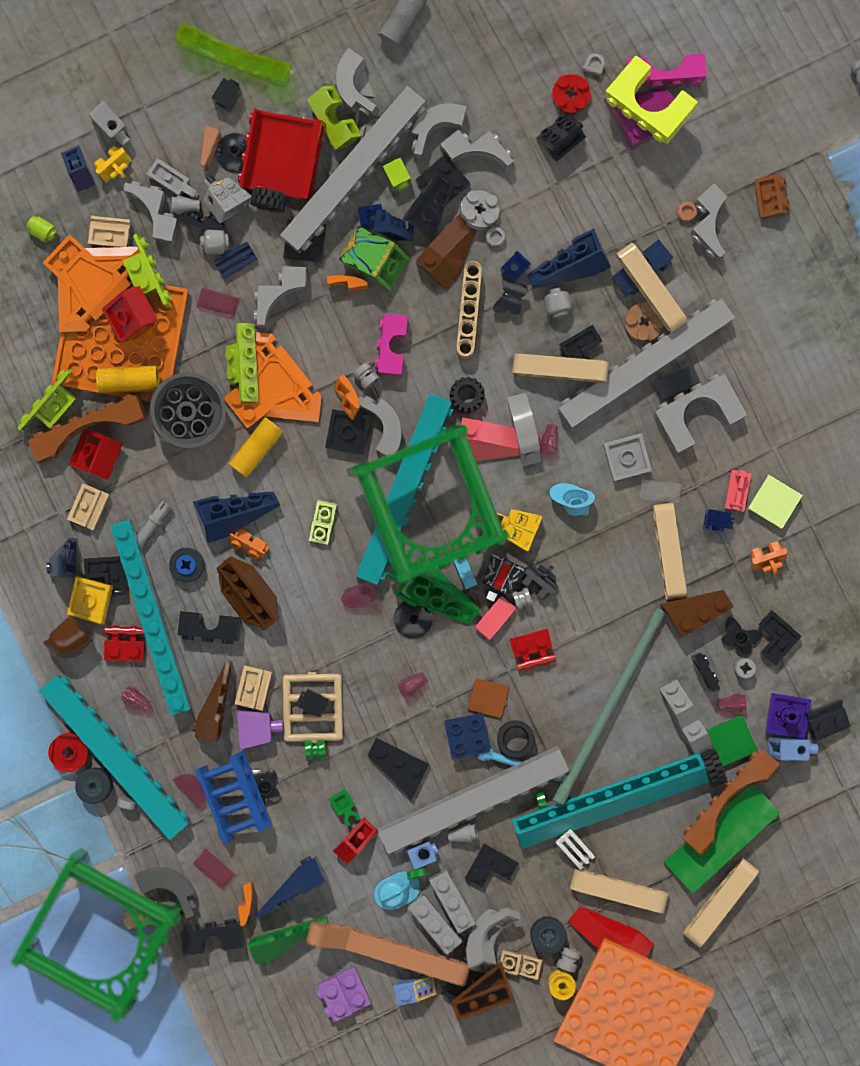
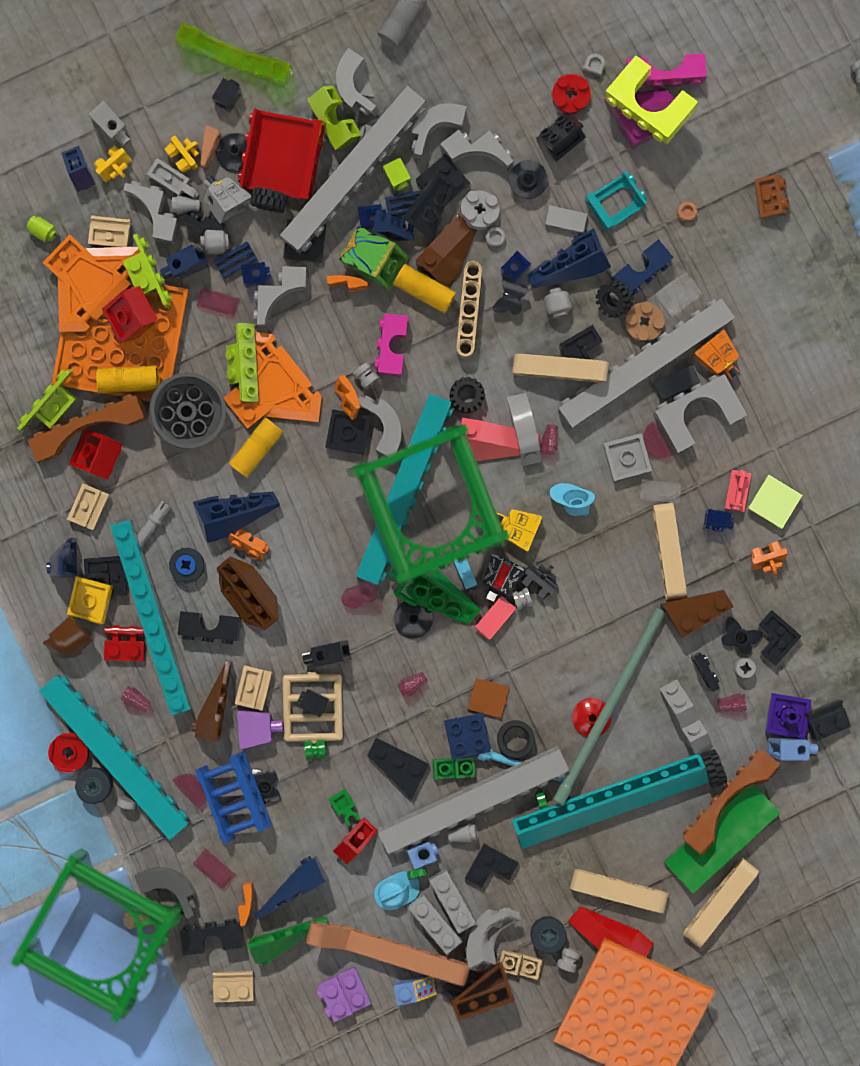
yellowish green slope [309,500,337,545] -> none
red plate [510,629,556,671] -> none
yellow wheel [548,969,576,1000] -> none
white tile [556,829,595,870] -> none
tan beam [615,243,688,333] -> none
light grey arch [691,183,728,261] -> none
green tile [706,714,758,766] -> none
none -> dark blue torso [160,244,209,280]
none -> yellow hips [164,135,199,173]
none -> tan plate [213,970,254,1002]
none -> clear blue brick [241,262,271,287]
none -> black torso [302,640,352,667]
none -> dark blue tile [385,190,423,216]
none -> yellow piece [393,264,456,314]
none -> green slope [432,757,475,780]
none -> black dish [509,160,548,199]
none -> light grey tile [545,205,587,234]
none -> red dish [572,698,612,737]
none -> teal panel [585,170,647,232]
none -> black tyre [595,280,634,318]
none -> clear pink tile [643,422,672,458]
none -> orange torso [692,329,739,380]

